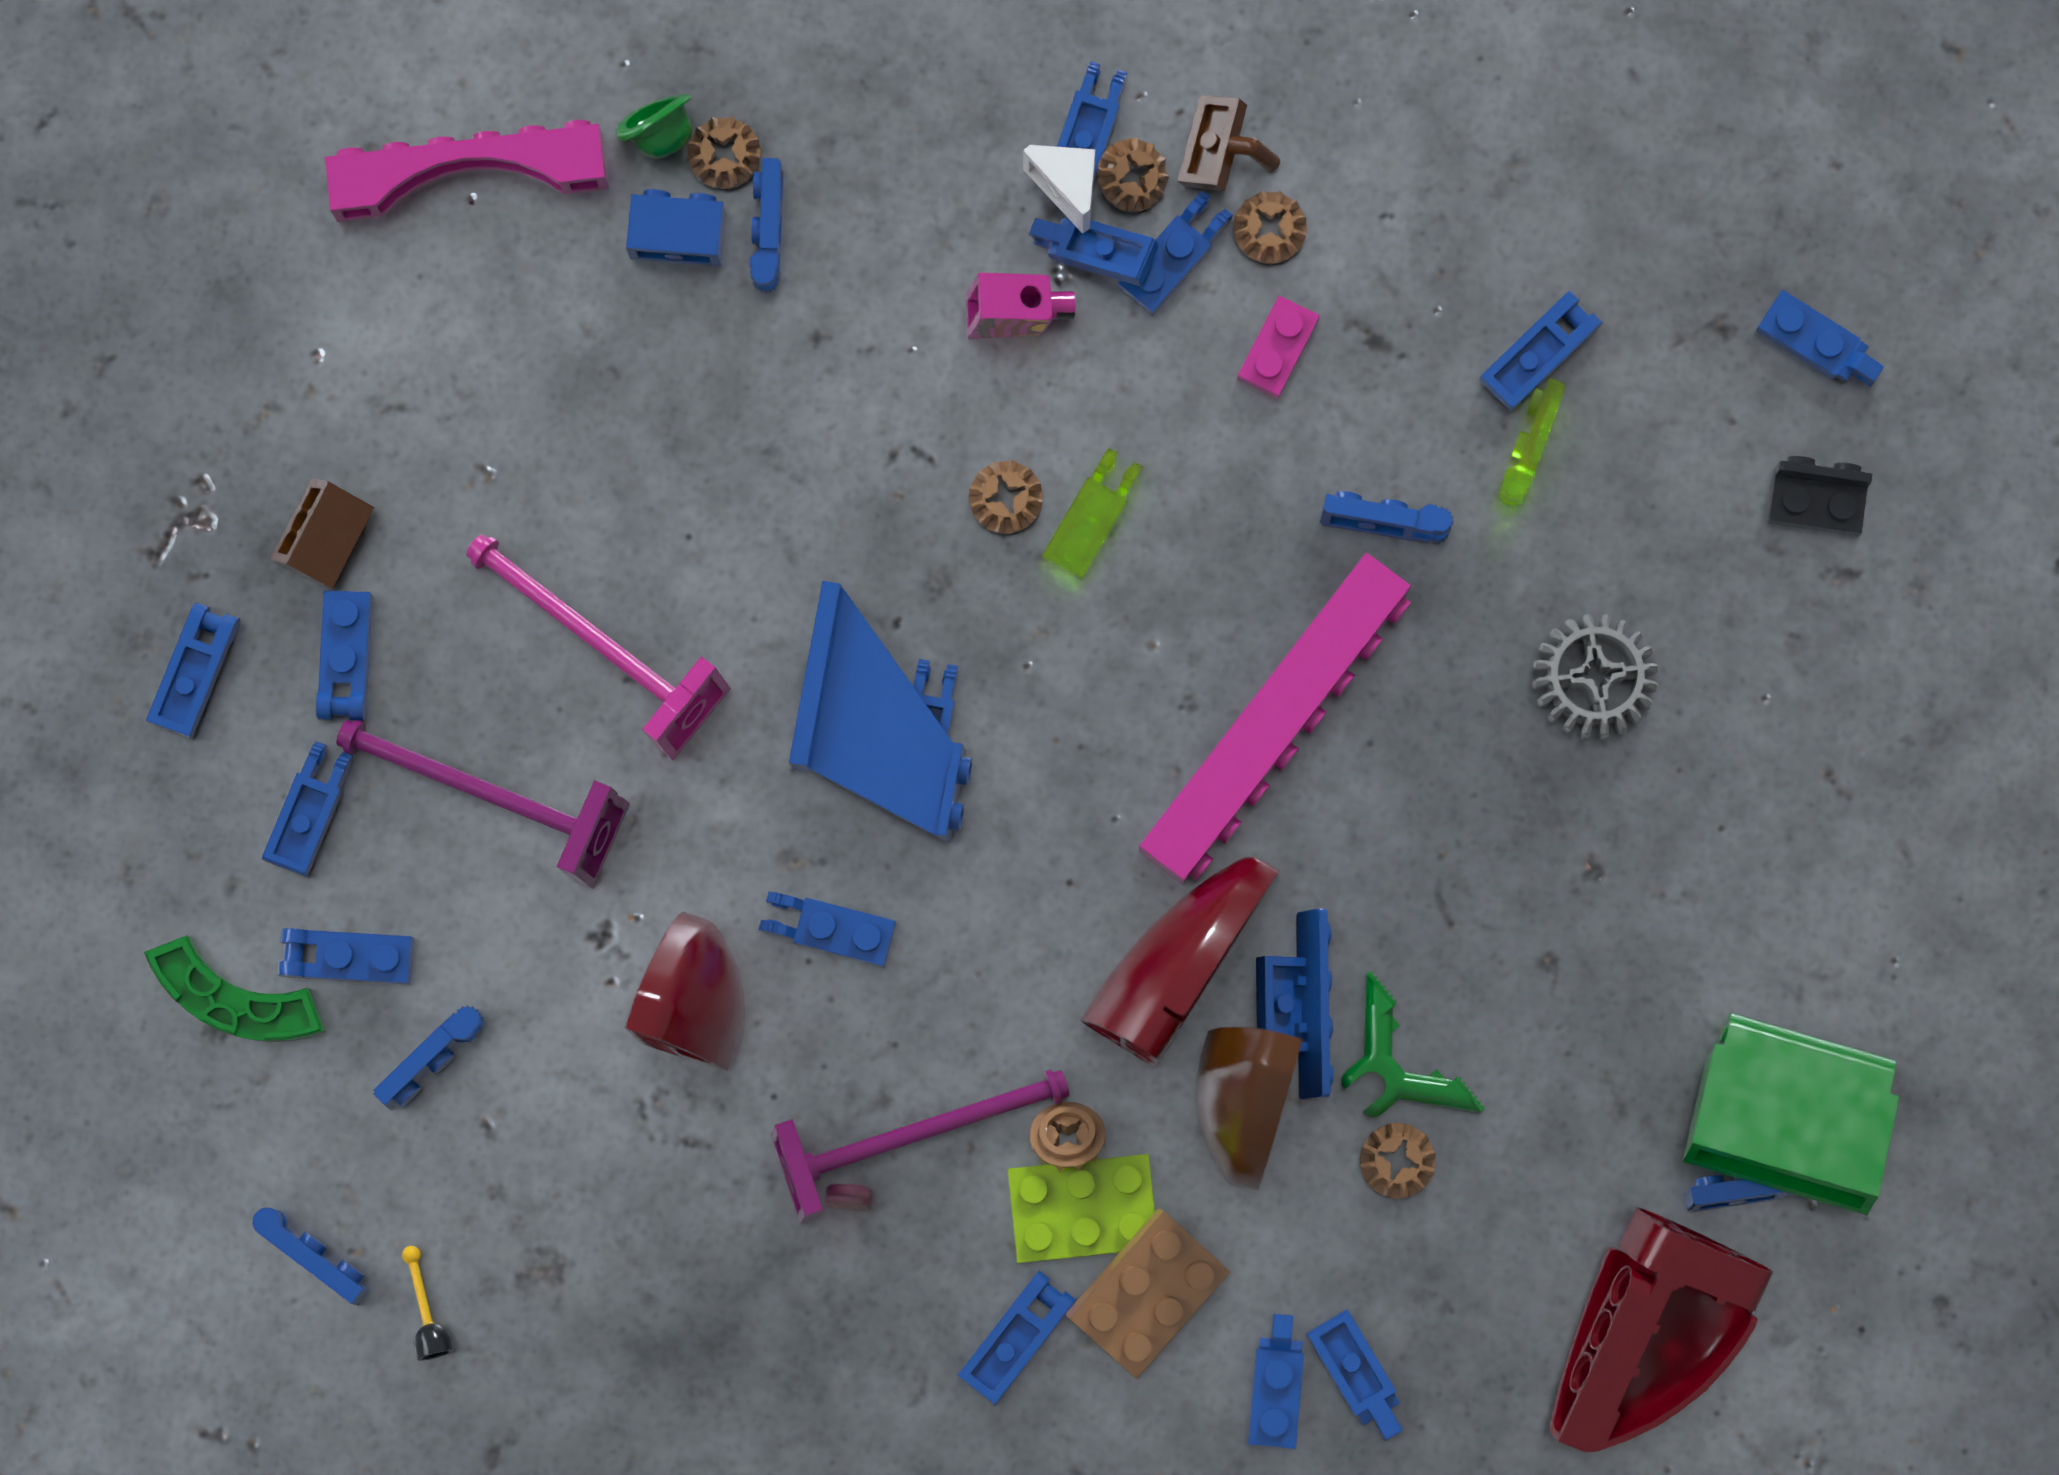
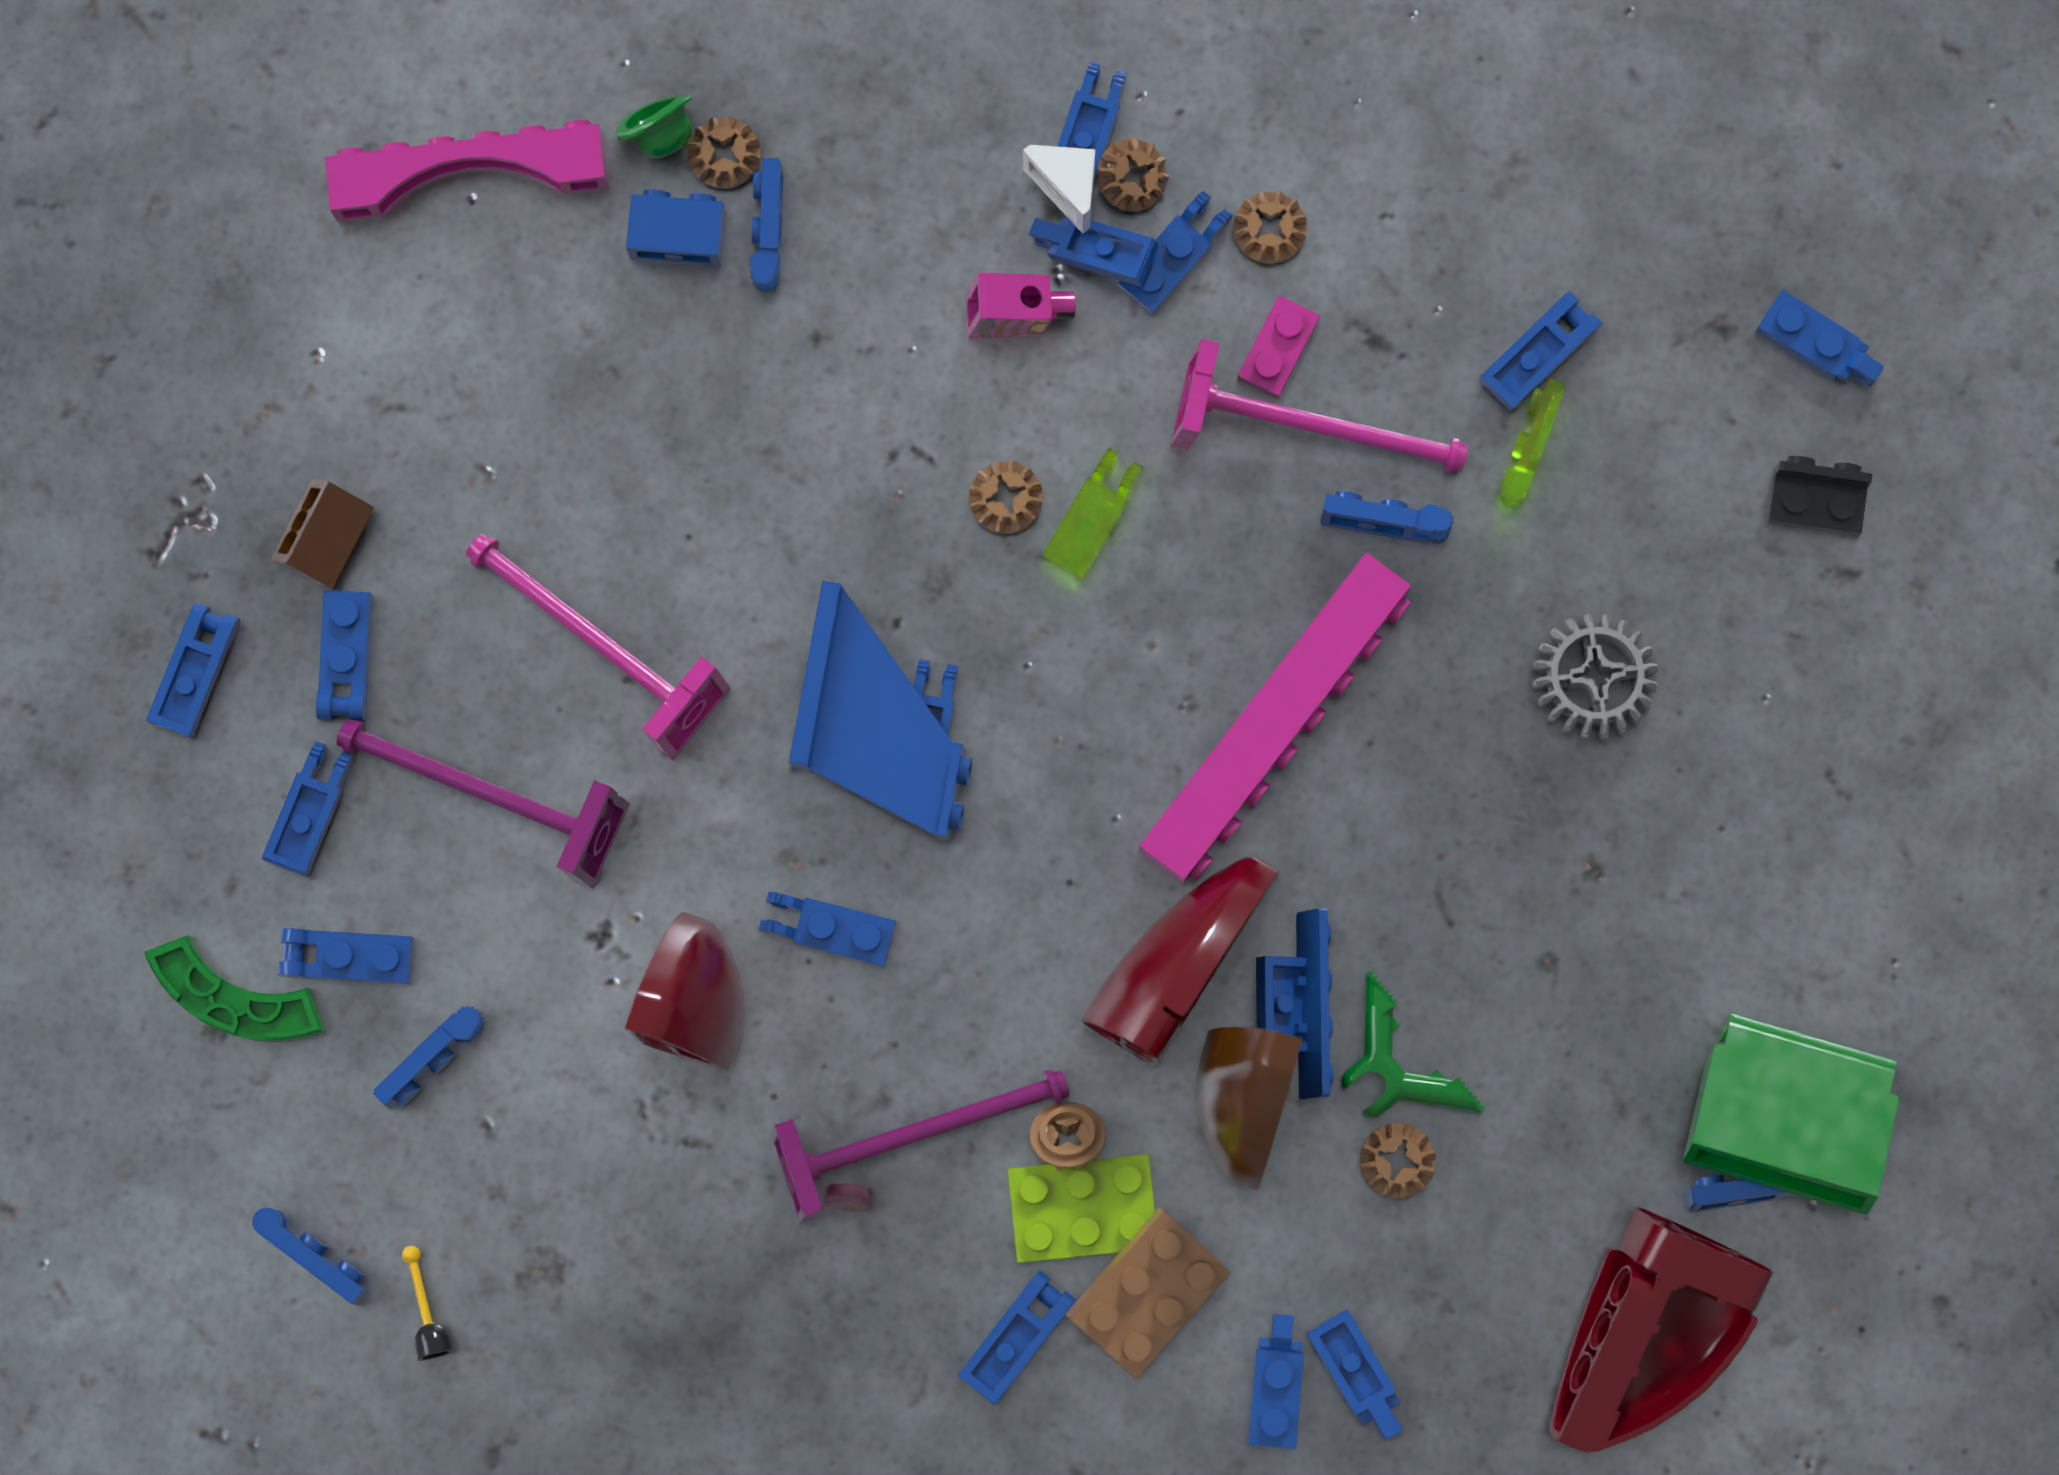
plate [1177,95,1280,191] -> none
none -> dark pink tile [1170,339,1468,473]

